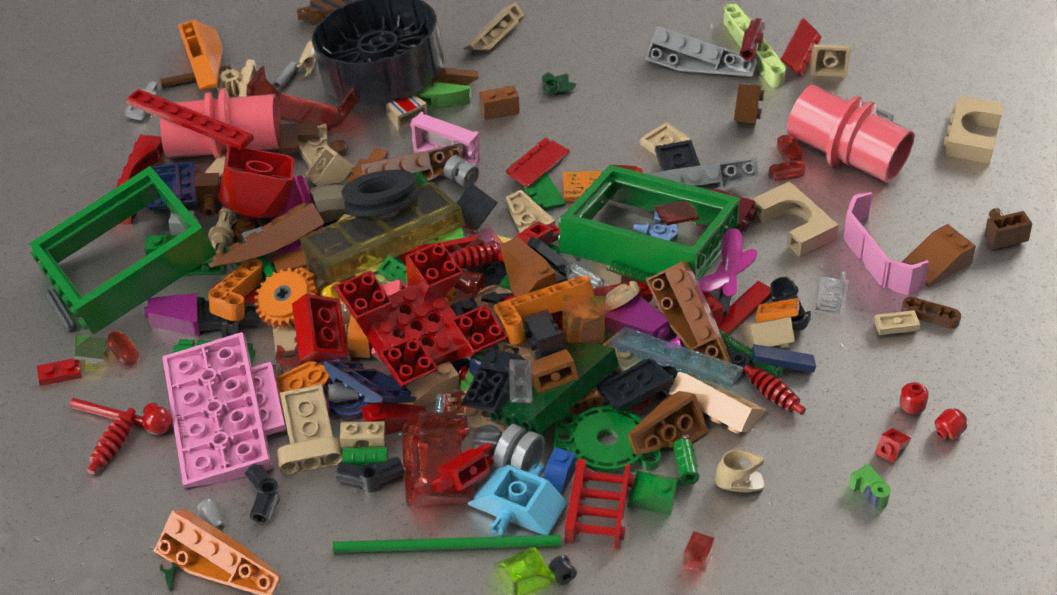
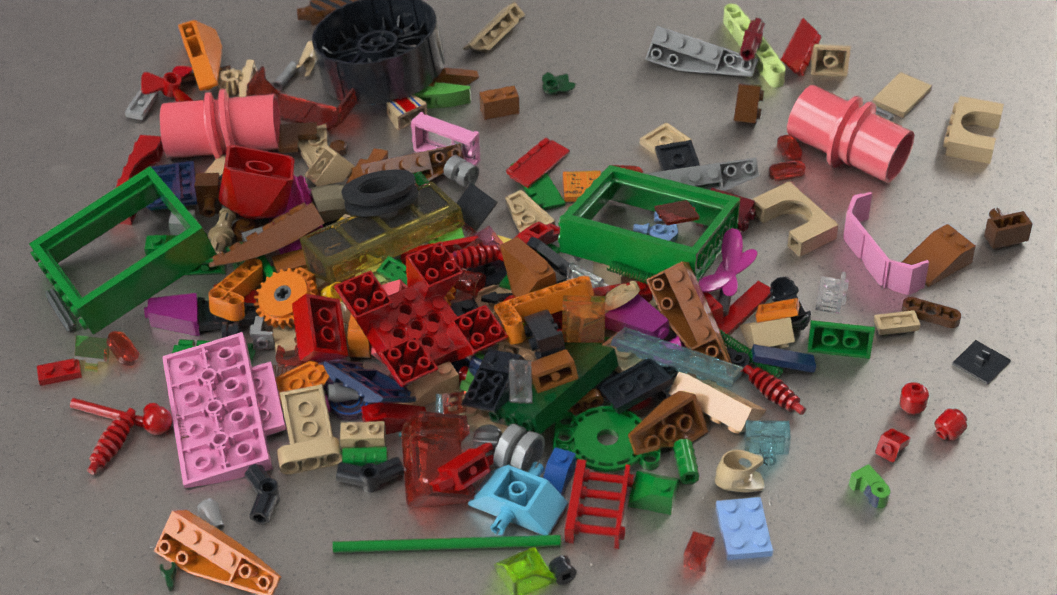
red tile [126,89,254,151] -> none
none -> red piece [141,66,193,102]
none -> light grey bracket [250,316,275,349]
none -> light blue plate [716,497,773,560]
none -> clear light blue brick [744,420,791,466]
none -> green slope [807,320,875,359]
none -> tan tile [872,72,932,118]
none -> black piece [952,340,1011,385]

